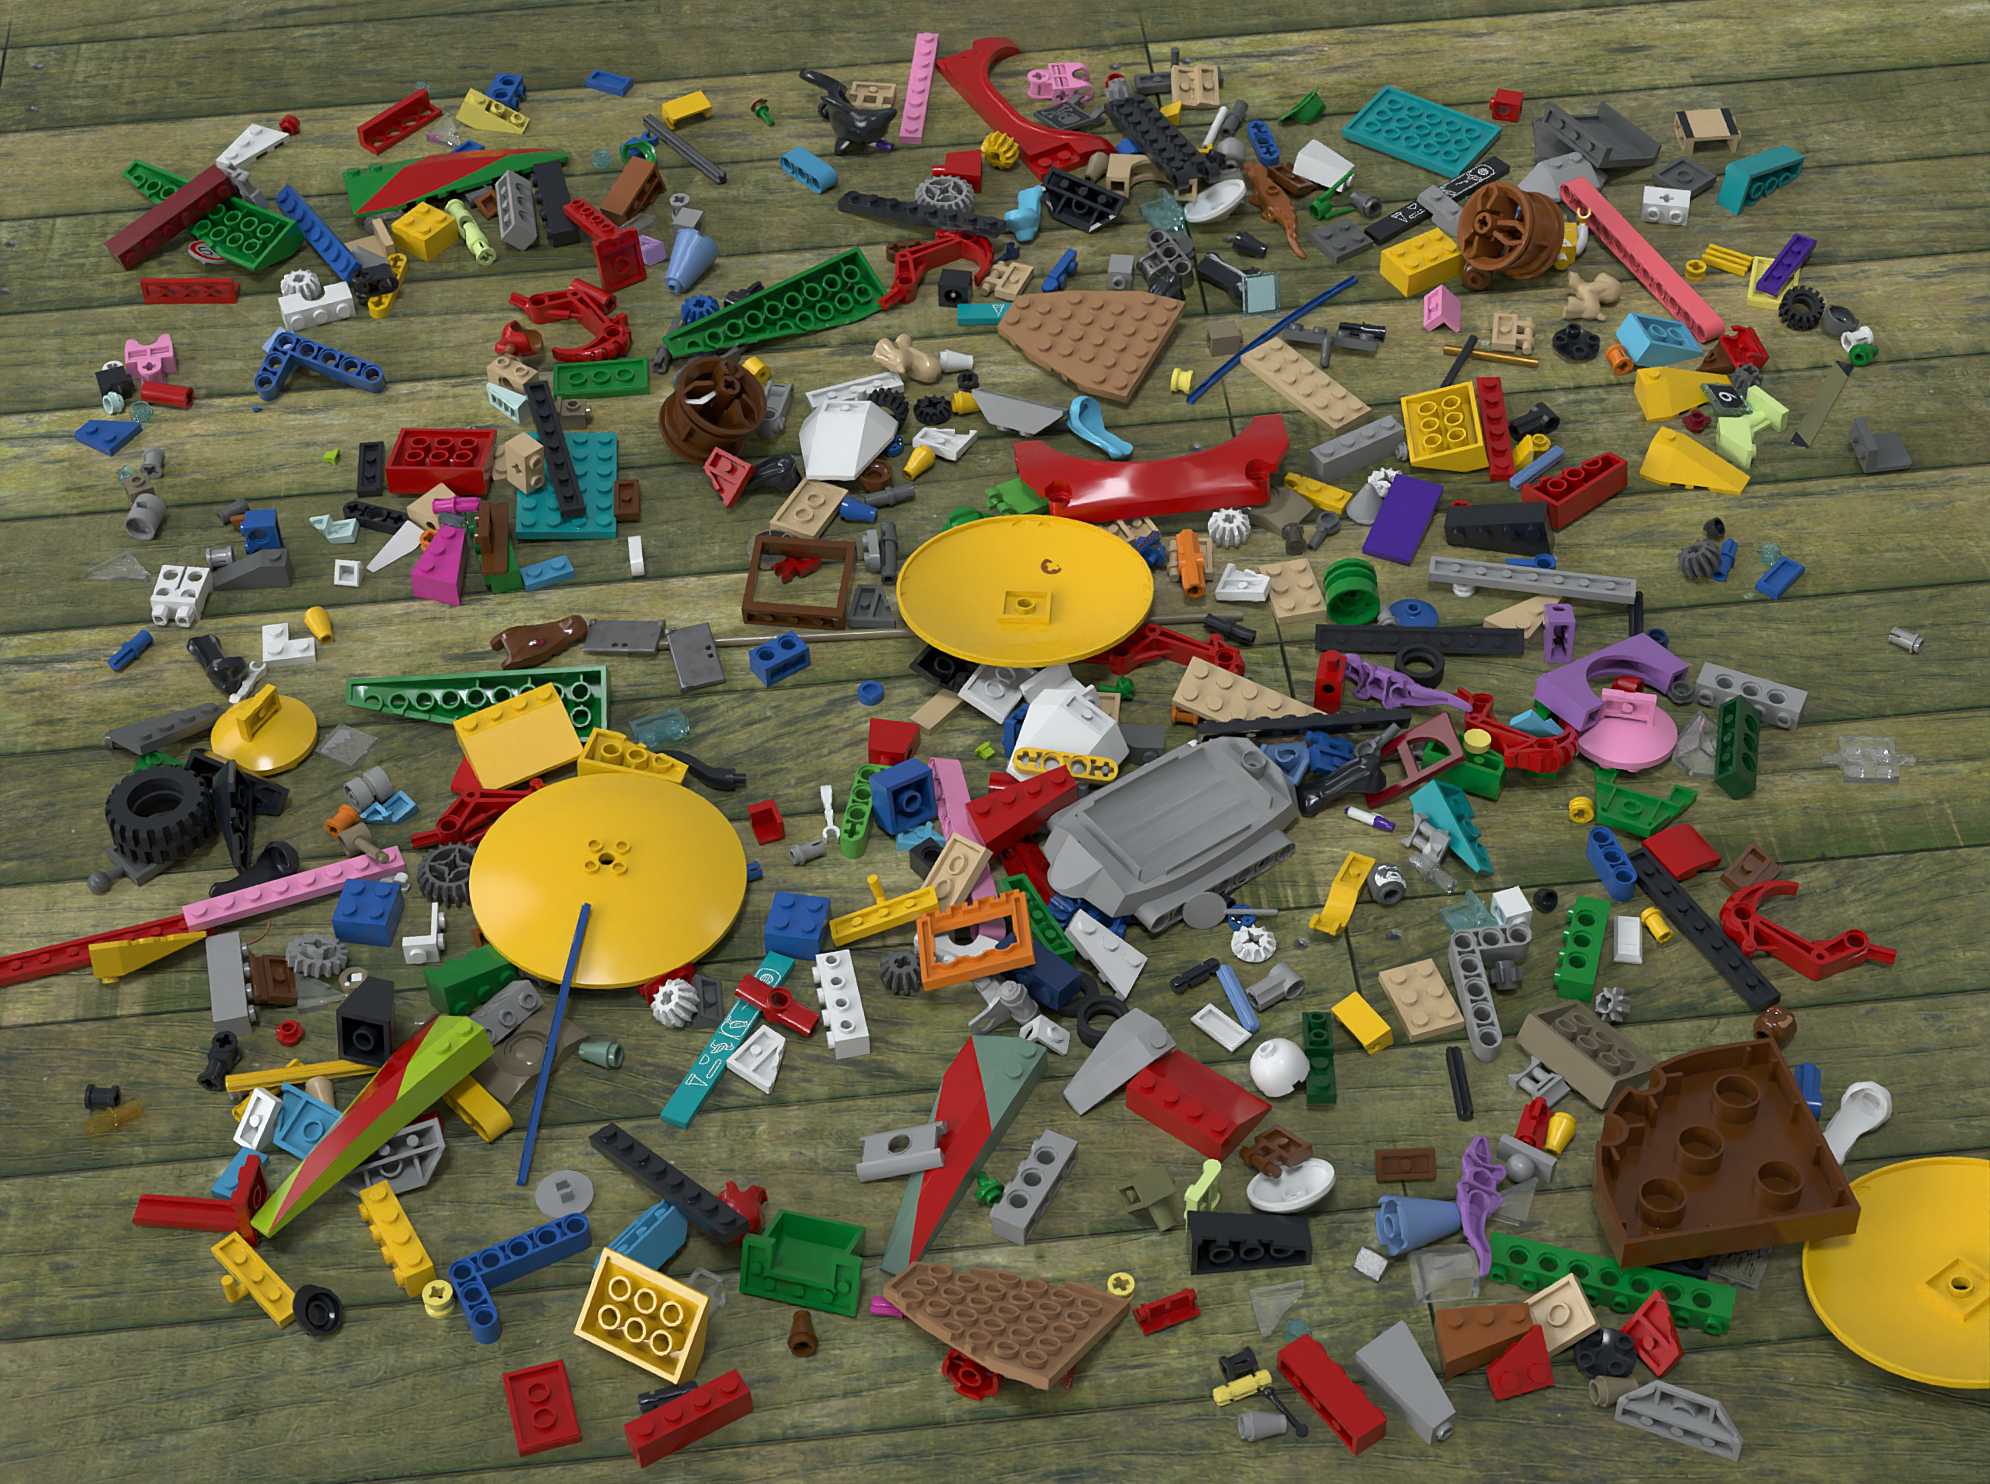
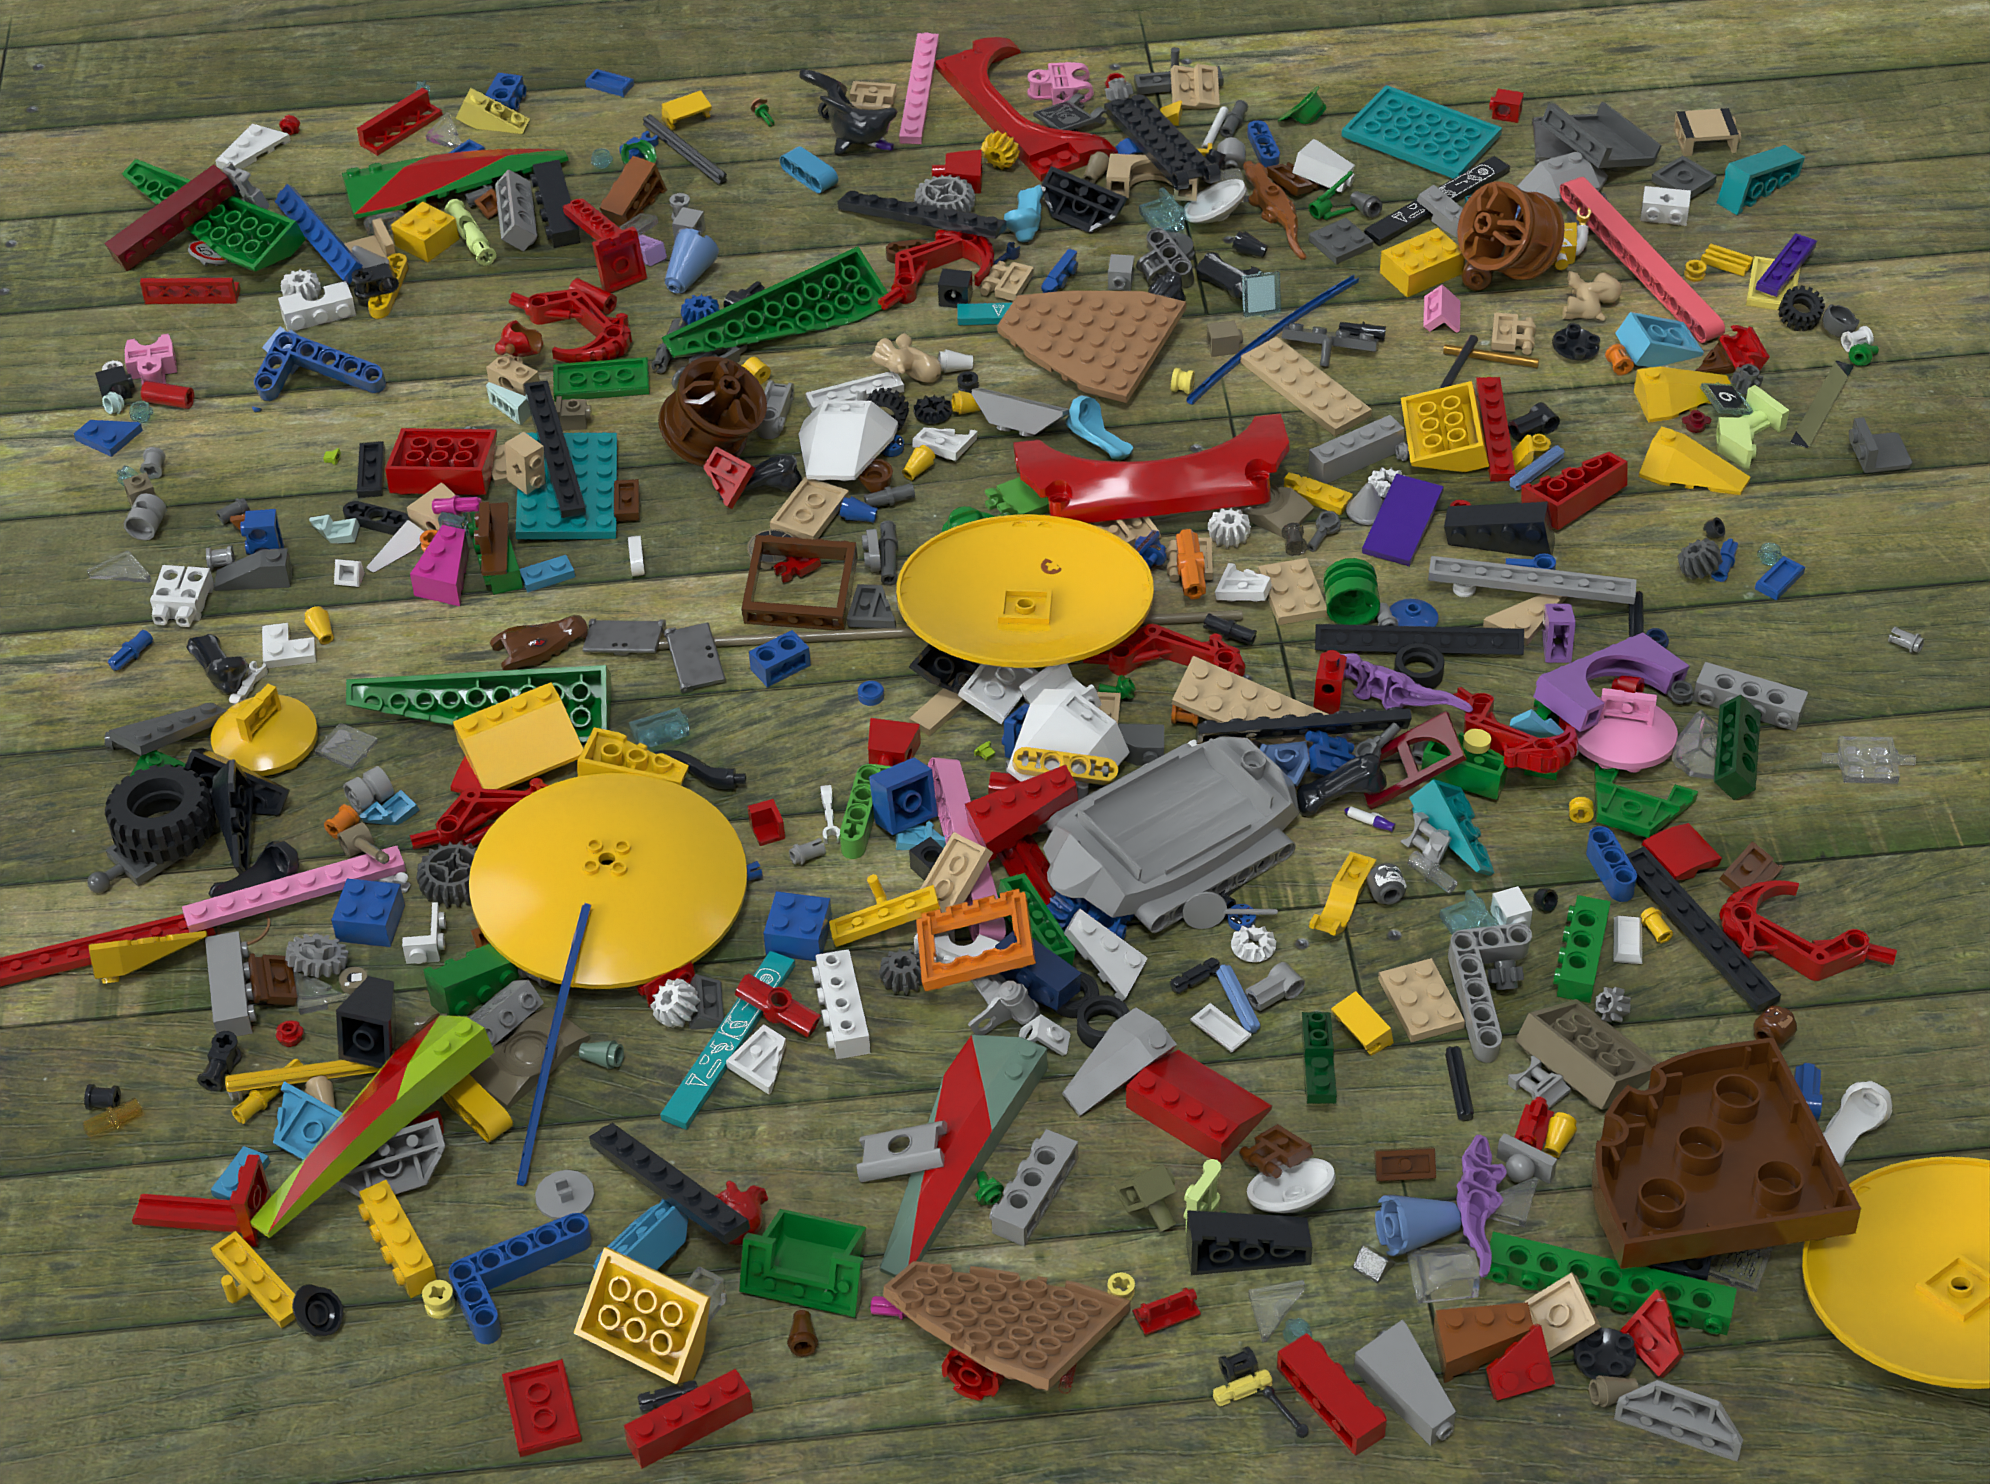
white slope [233,1088,283,1152] -> none
light grey cone [1238,1410,1287,1442] -> none
white cylinder [1250,1038,1310,1097] -> none

